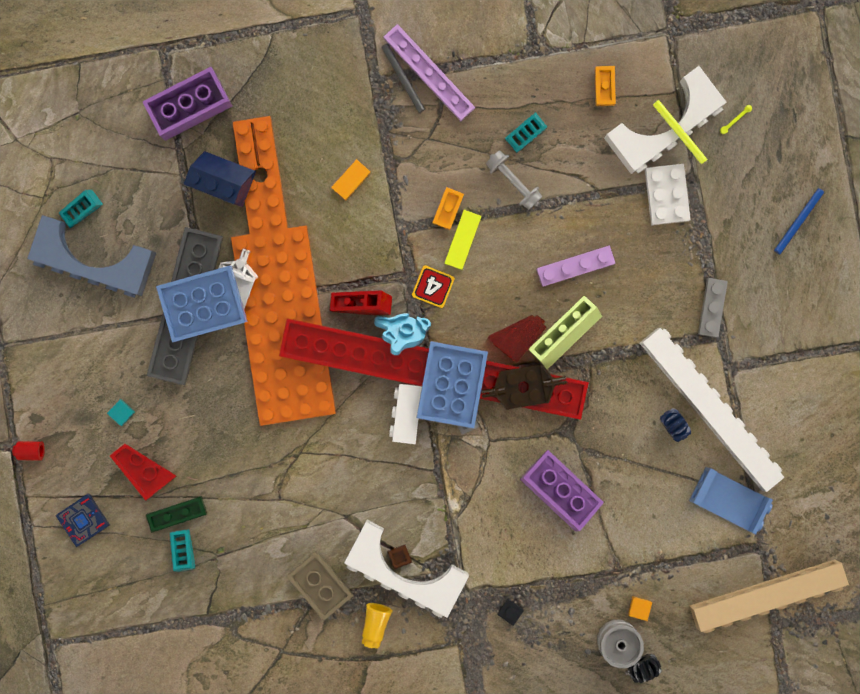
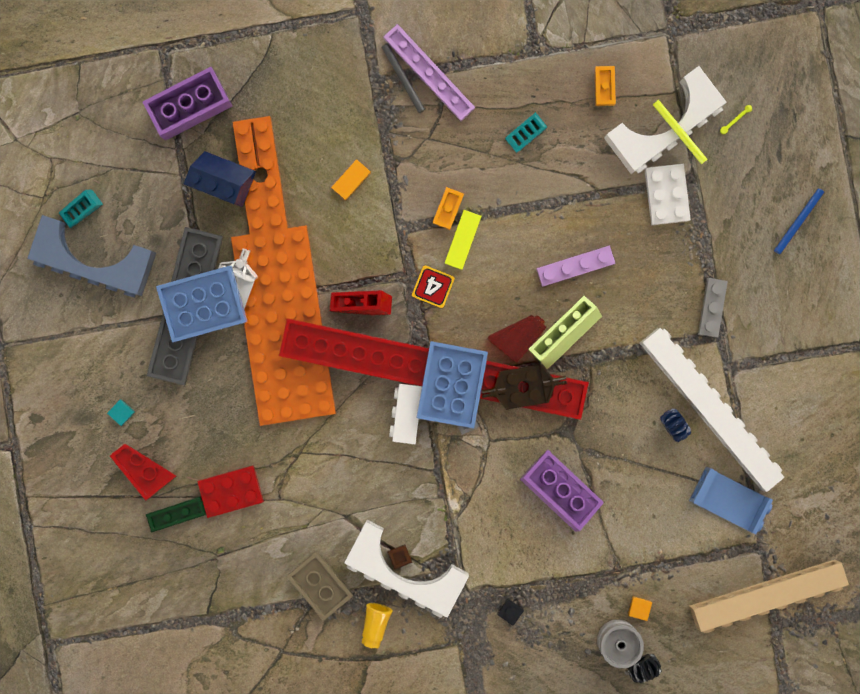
red brick [12,441,45,461] -> none
dark blue tile [55,494,110,547] -> none
teal slope [170,529,196,572] -> none
medium azure tile [374,313,431,355] -> none
light grey piece [486,150,543,210] -> none
none -> red plate [197,465,264,518]

